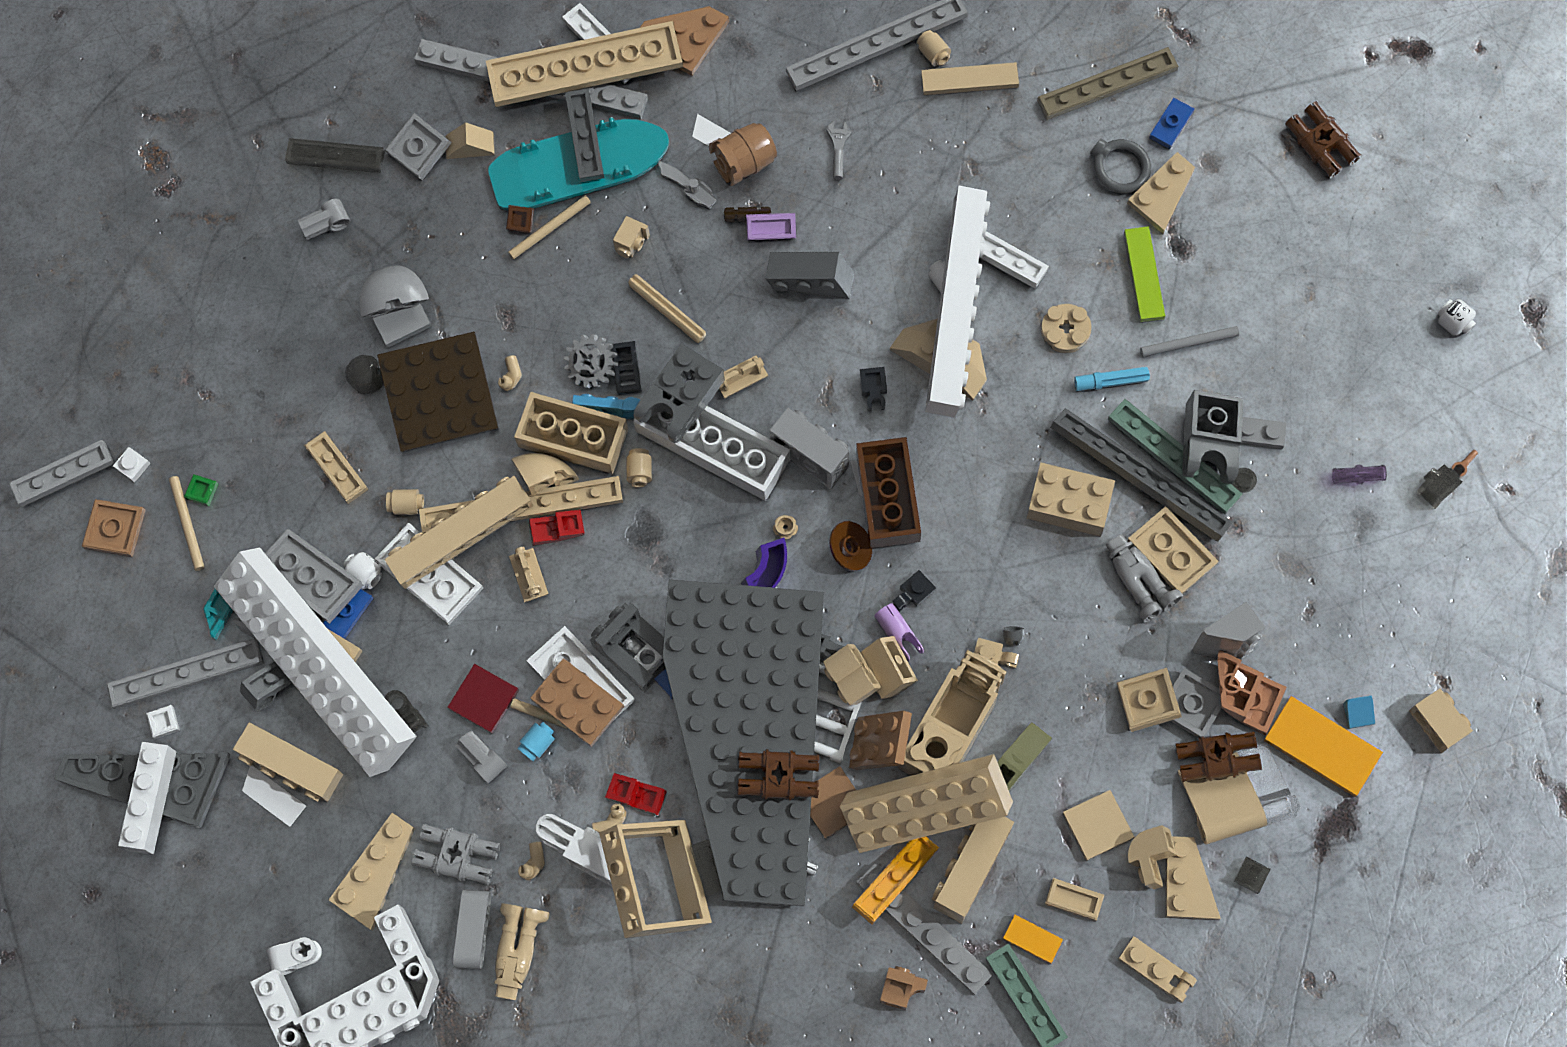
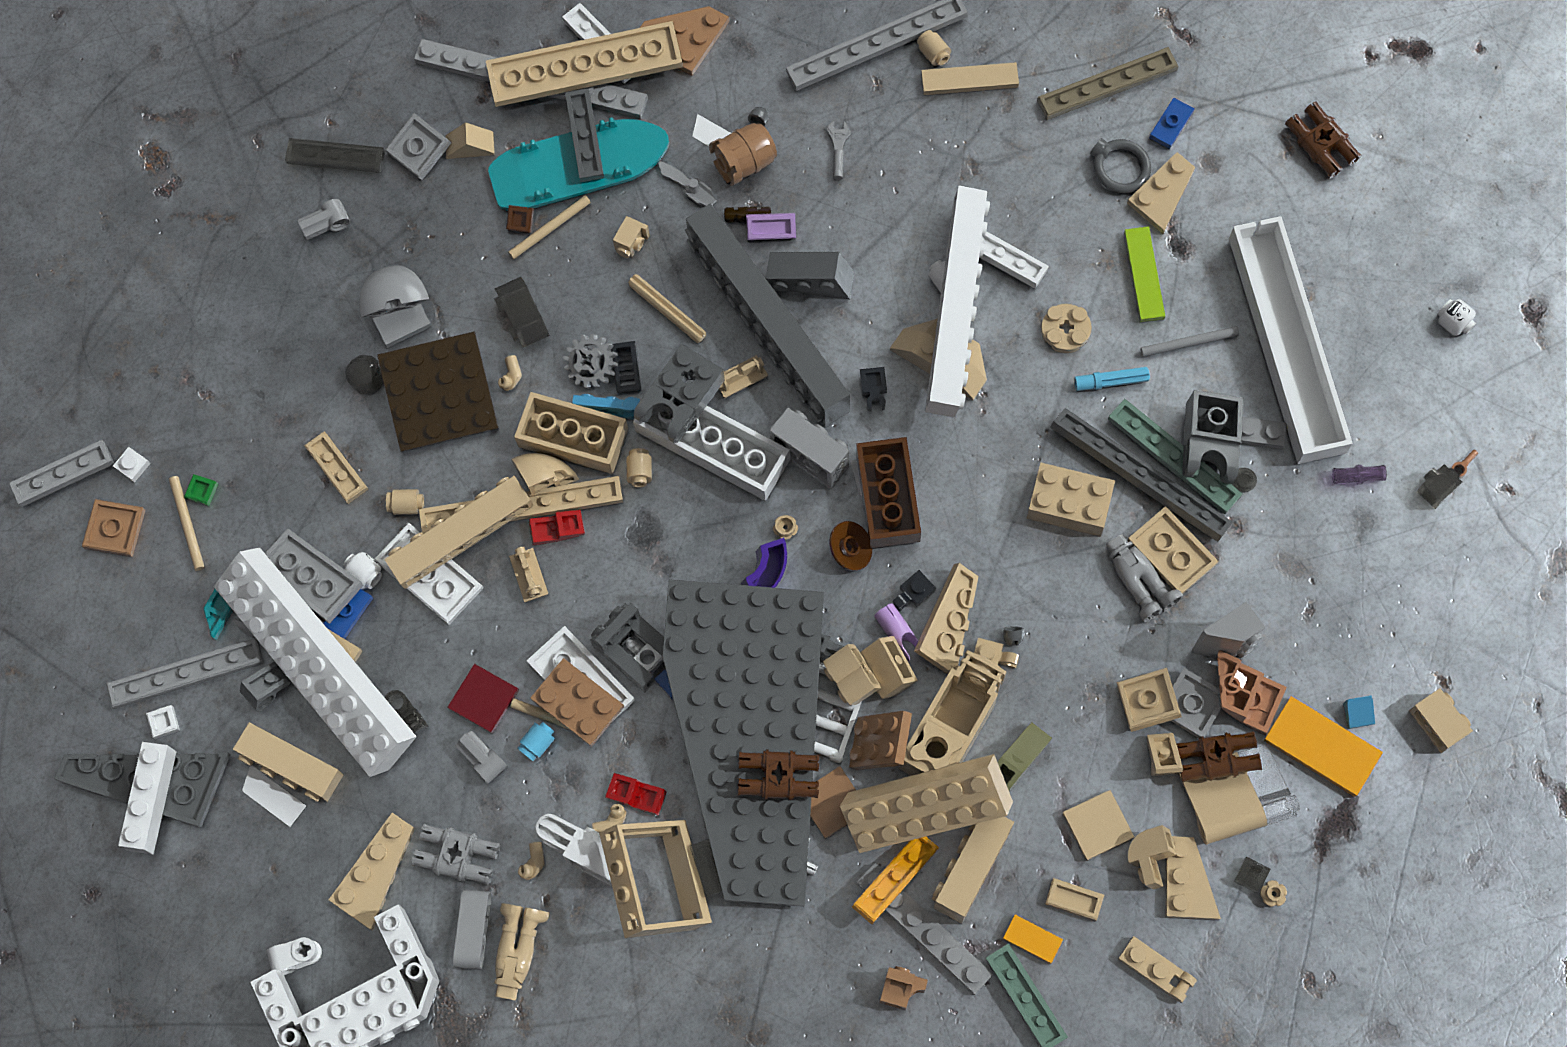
none -> clear smoke brick [494,277,550,348]
none -> dark grey piece [685,203,850,427]
none -> dark grey hinge [748,107,769,126]
none -> tan wing [914,563,979,674]
none -> tan slope [1147,733,1183,776]
none -> white piece [1229,216,1353,464]
none -> tan plate [1260,880,1287,907]

